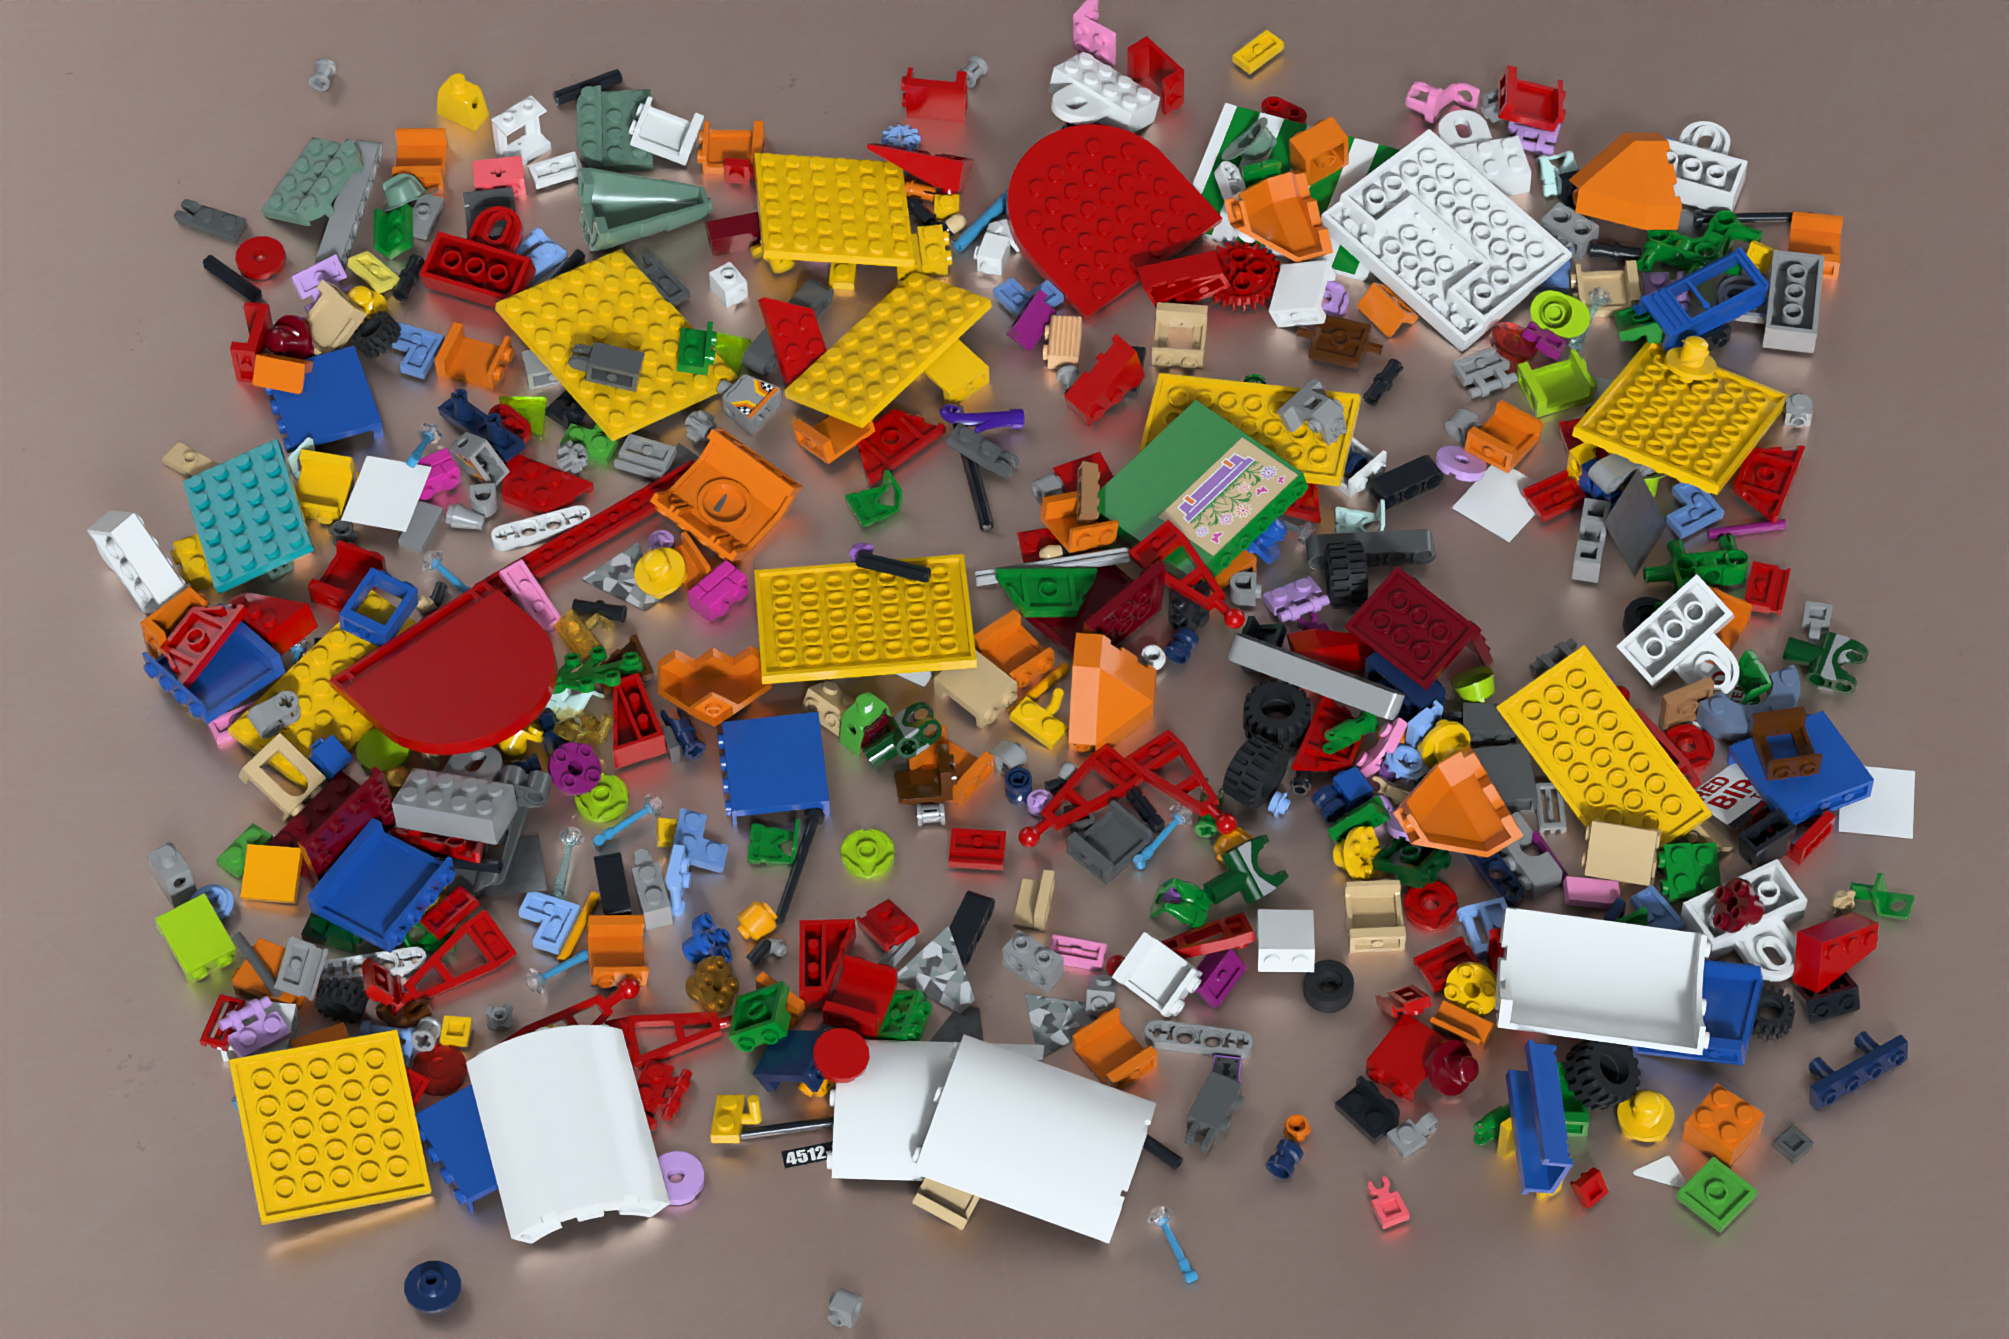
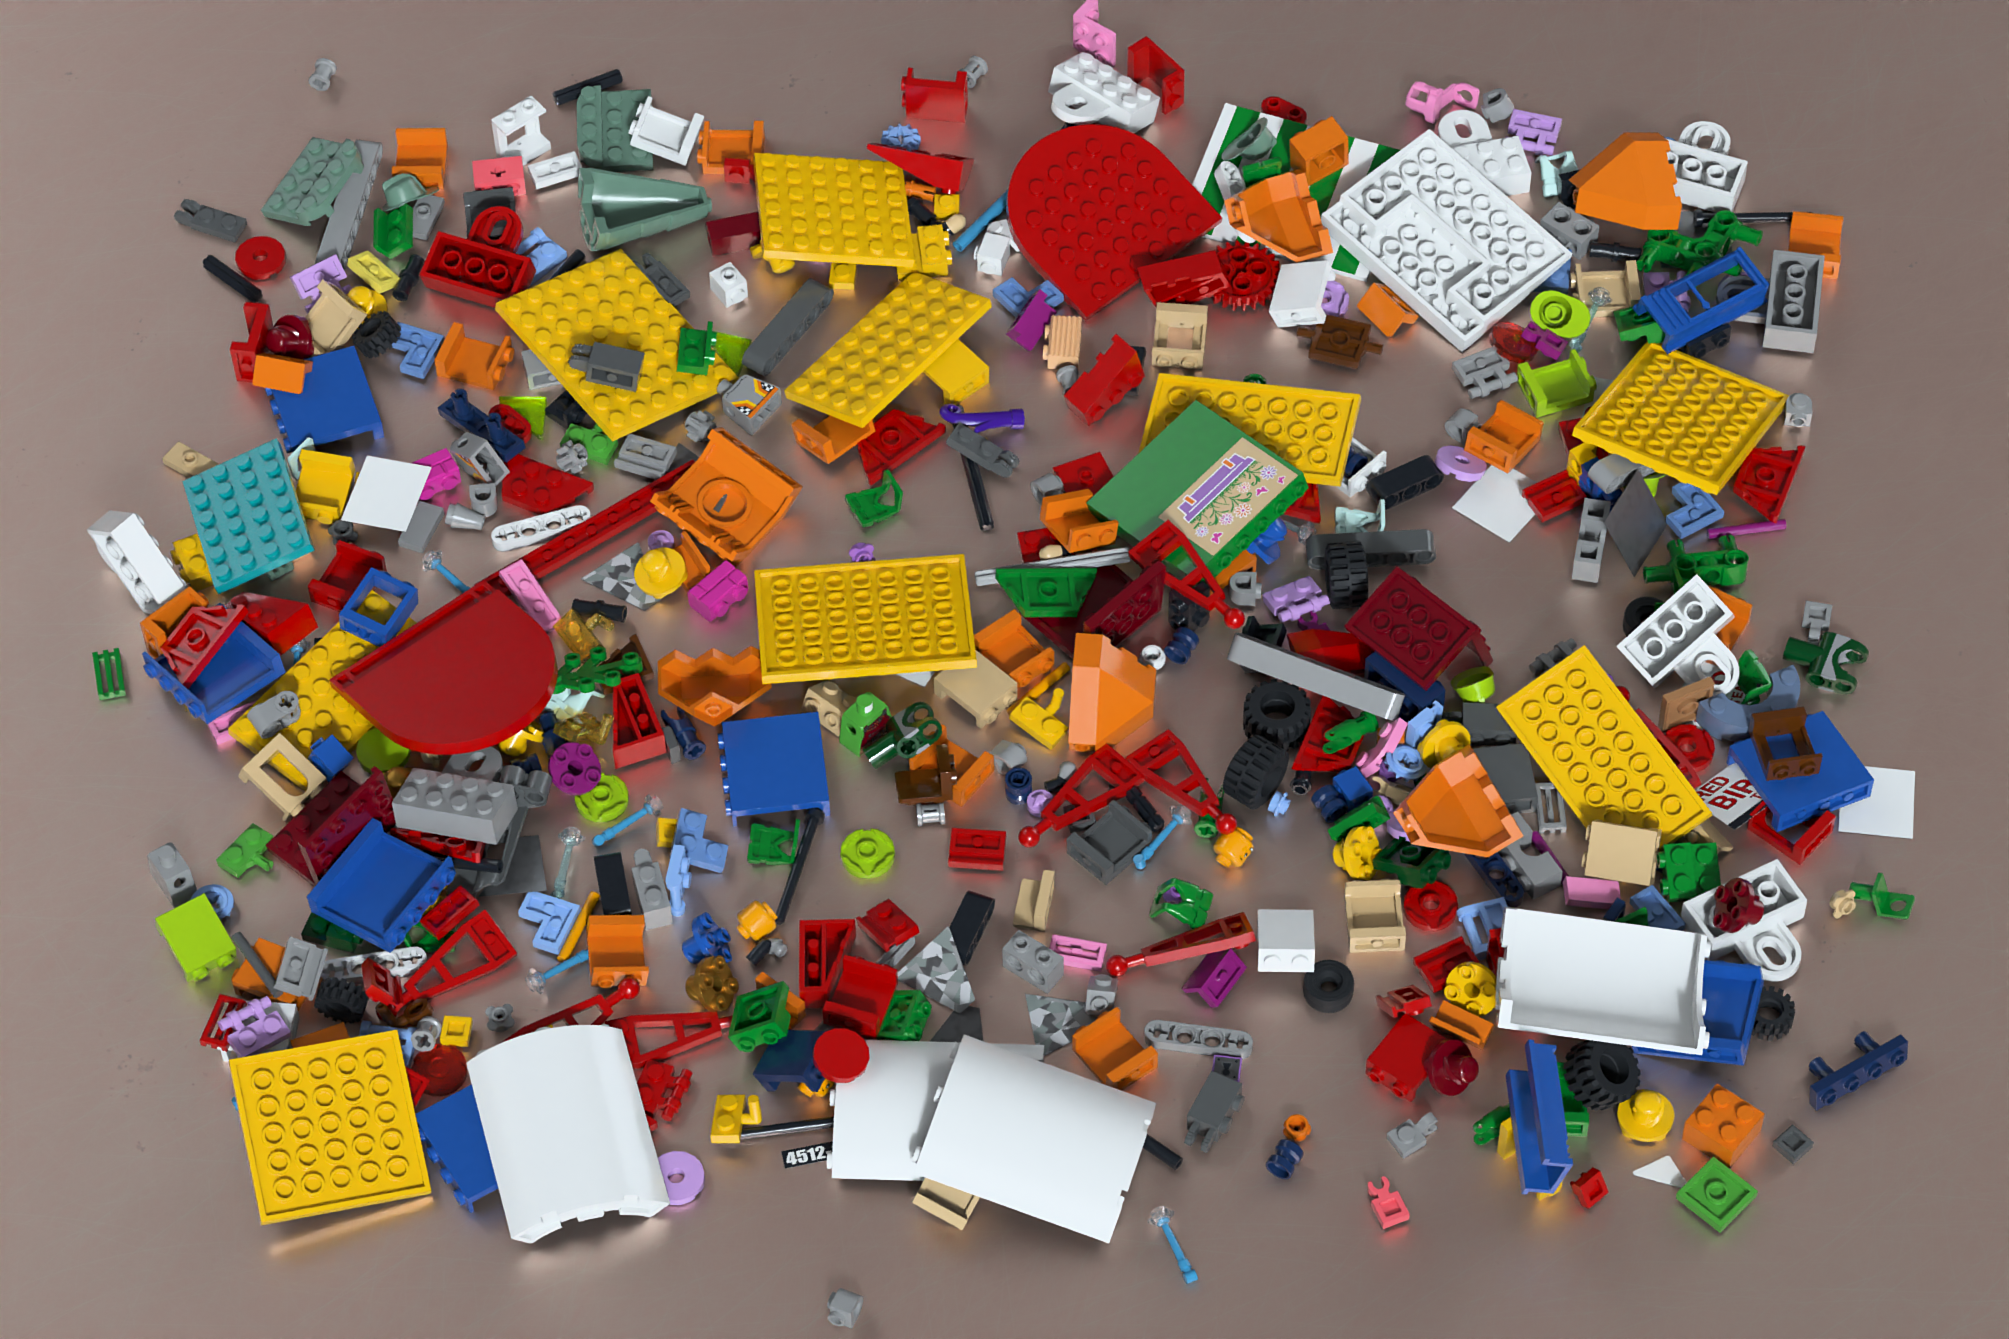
light orange tile [240,844,303,904] -> none
dark blue piece [404,1260,461,1313] -> none
piece [406,423,442,468] -> none
arm [416,582,448,613] -> none
yellow torso [437,73,489,132] -> none
red wing [758,297,827,388] -> none
black axle [856,552,931,583] -> none
medium nougat piece [1076,461,1100,525] -> none
white panel [1112,932,1203,1018] -> none
dark green connector [1203,834,1289,905] -> none
yellow plate [1232,30,1284,75] -> none
light grey tile [1277,378,1347,446] -> none
black bracket [1335,1075,1400,1145] -> none
black pin [1363,358,1404,406] -> none
red panel [1498,65,1566,132] -> none
yellow plate [1664,336,1717,383] -> none
black torso [1738,808,1797,870] -> none
red plate [1744,561,1791,616] -> none
yellow plate [1747,240,1777,275] -> none
red wedge [1793,912,1879,993] -> none
black bracket [1793,972,1860,1024] -> none
none -> green tile [92,648,126,700]

